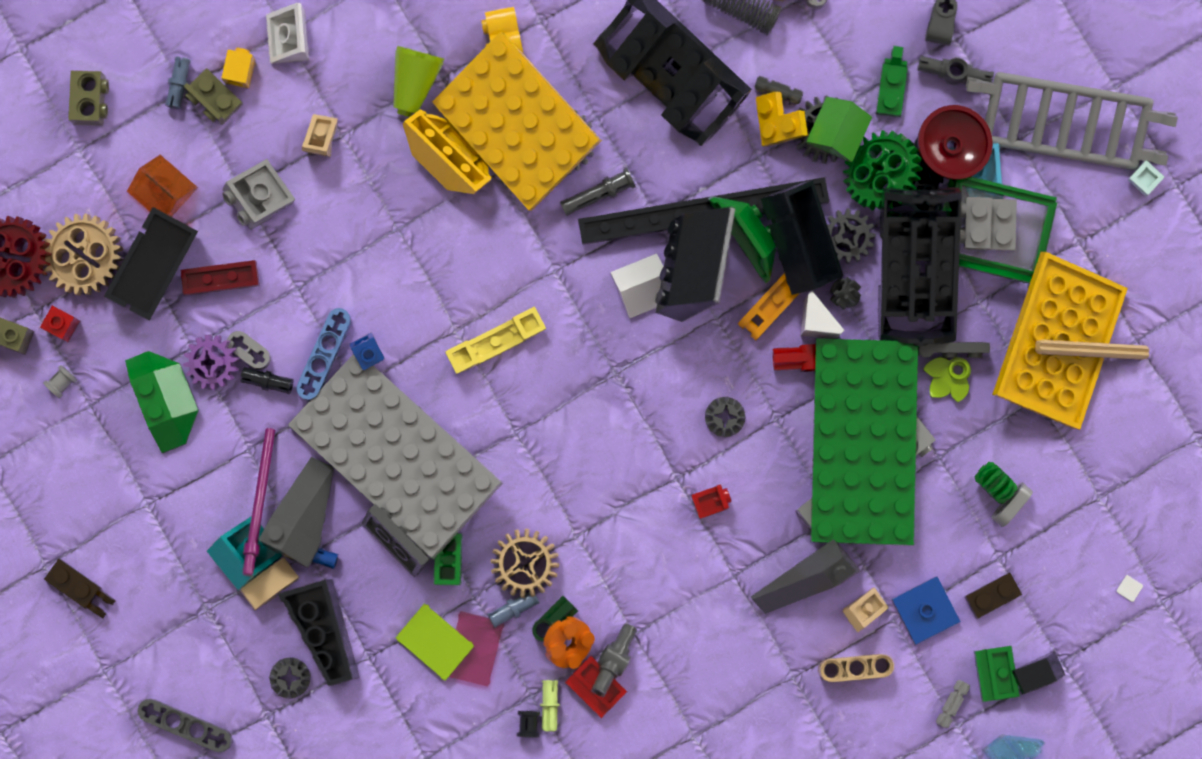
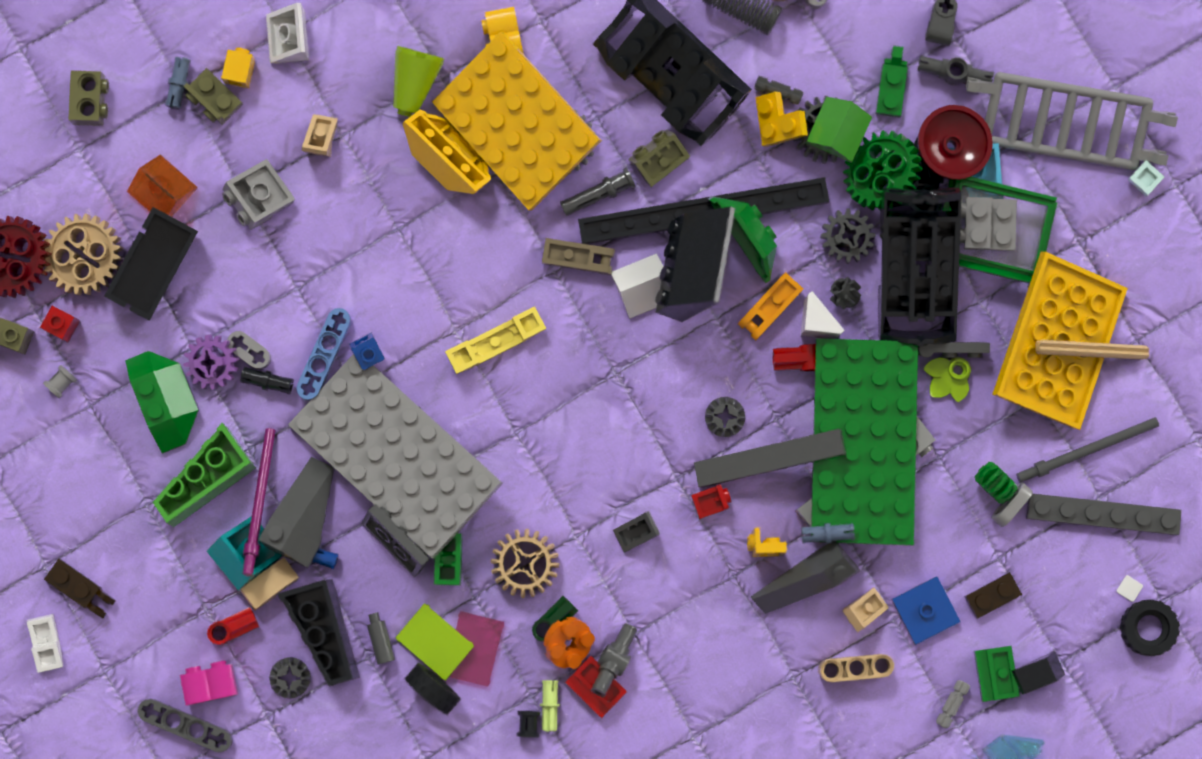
dark red plate [180,260,260,296] -> none
sand blue pin [487,590,539,628] -> none
black piece [761,180,844,295] -> none
none -> white slope [27,614,63,673]
none -> bright green wedge [152,423,256,527]
none -> dark pink brick [180,660,238,705]
none -> red piece [207,607,260,645]
none -> dark grey cylinder [367,612,395,665]
none -> black tyre [404,663,461,715]
none -> dark tan plate [542,238,615,275]
none -> dark grey slope [613,511,660,553]
none -> olive bracket [628,129,691,187]
none -> dark grey tile [694,429,846,488]
none -> yellow bracket [747,528,787,557]
none -> sand blue pin [801,523,855,544]
none -> dark grey bar [1016,417,1159,483]
none -> dark grey plate [1026,493,1181,535]
none -> black tyre [1120,600,1180,656]

